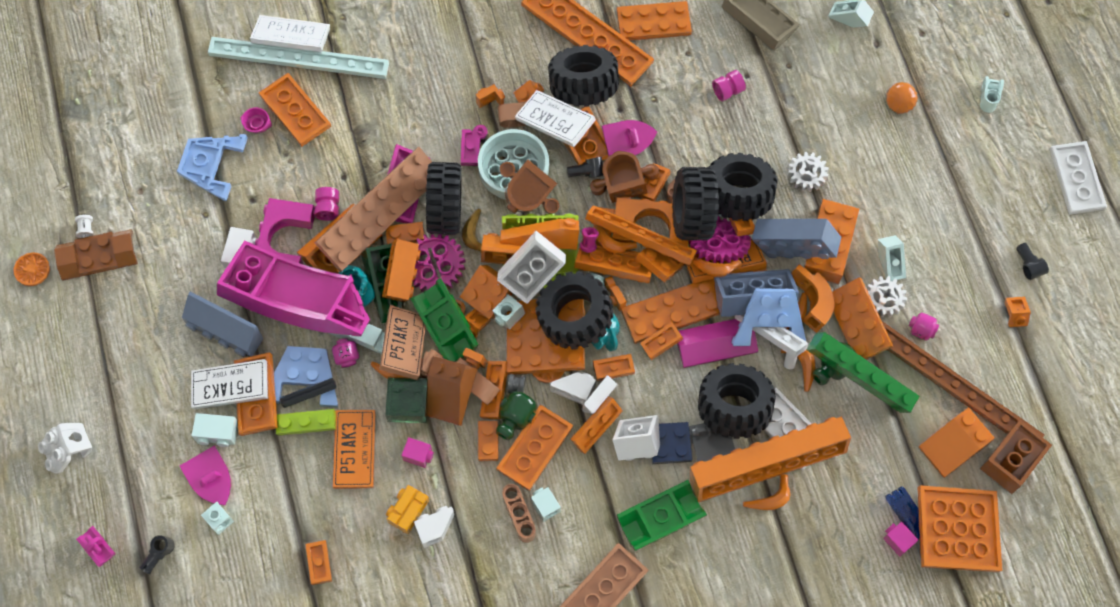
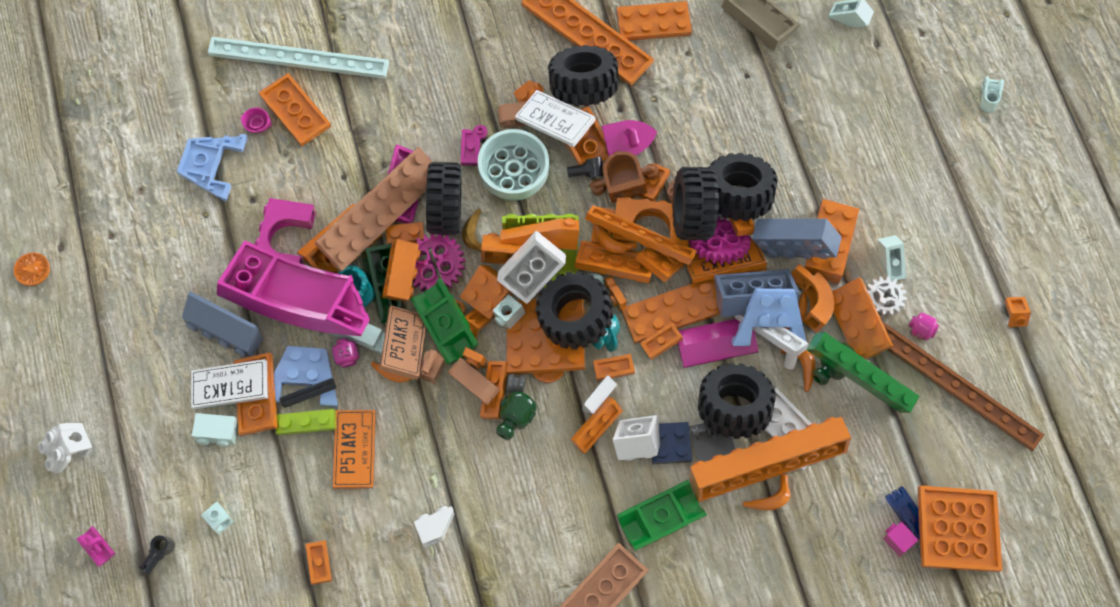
dark orange piece [54,229,138,281] -> none
white bush [75,215,94,238] -> none
dark pink shield [180,445,231,505] -> none
white brick [221,227,257,269] -> none
white tile [250,15,330,52] -> none
dark pink wheel [314,187,339,221] -> none
clear green brick [385,377,428,423] -> none
light orange brick [386,485,429,534] -> none
dark pink brick [401,437,434,468] -> none
dark orange slope [427,356,477,426] -> none
orange bracket [476,84,505,108] -> none
orange plate [478,421,498,461] -> none
orange plate [496,404,573,492] -> none
dark orange piece [499,160,559,214] -> none
nougat beam [502,484,536,543] -> none
light aqua brick [531,487,561,522] -> none
white slope [550,372,596,405] -> none
dark pink bush [580,227,599,252] -> none
orange piece [692,258,742,277] -> none
dark pink wheel [712,70,746,102] -> none
white gear [787,152,829,192] -> none
orange hair [886,82,918,114] -> none
orange slope [918,407,995,478] -> none
dark orange slope [980,420,1052,494] -> none
black pin [1016,242,1049,280] -> none
white tile [1049,141,1107,215] -> none

